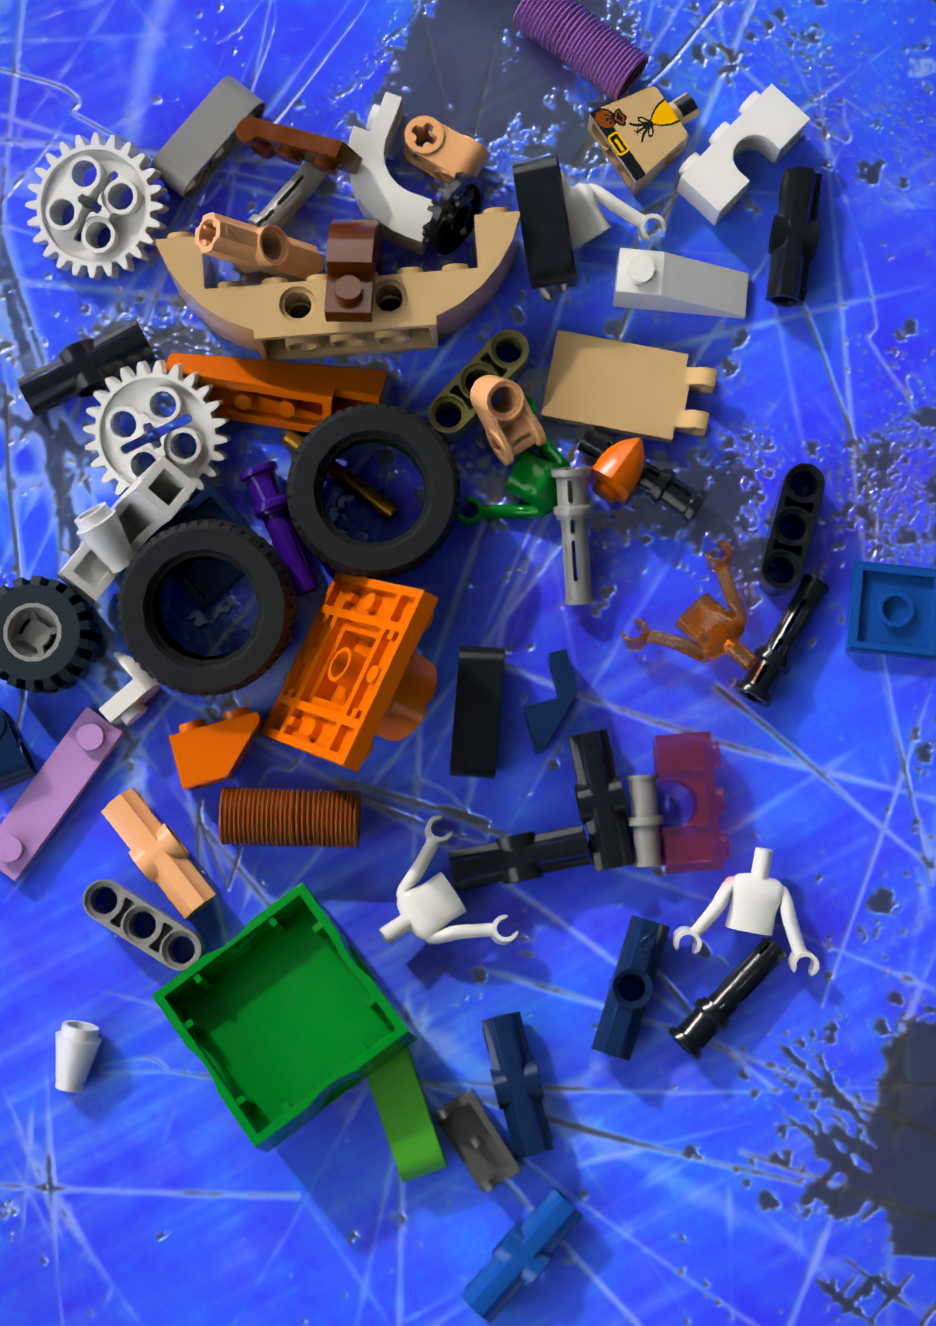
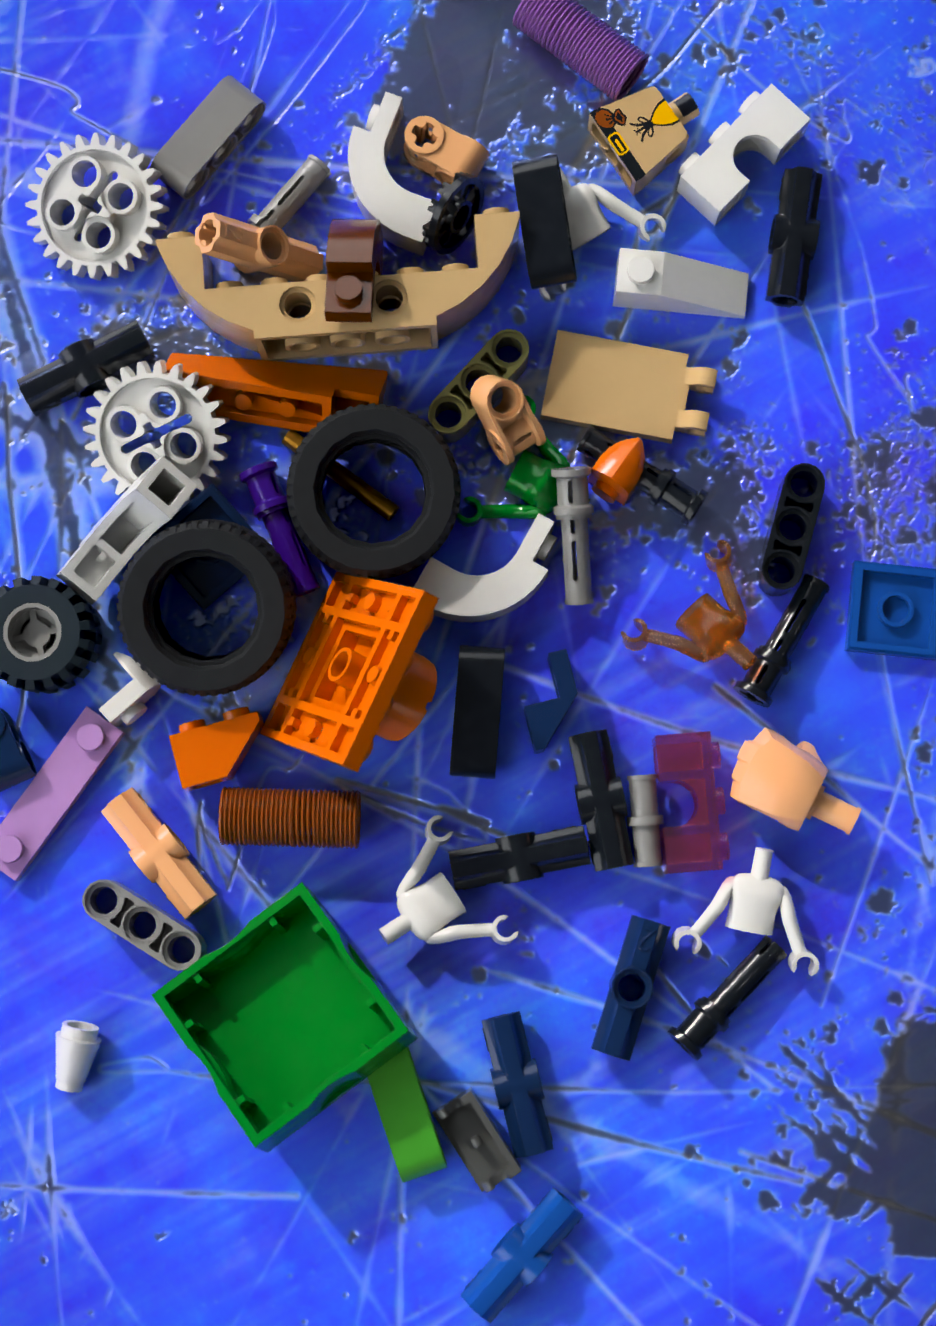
white cone [74,502,134,573] -> none
reddish brown plate [235,117,363,176] -> none
none -> white arch [414,513,557,622]
none -> light nougat piece [730,727,862,835]

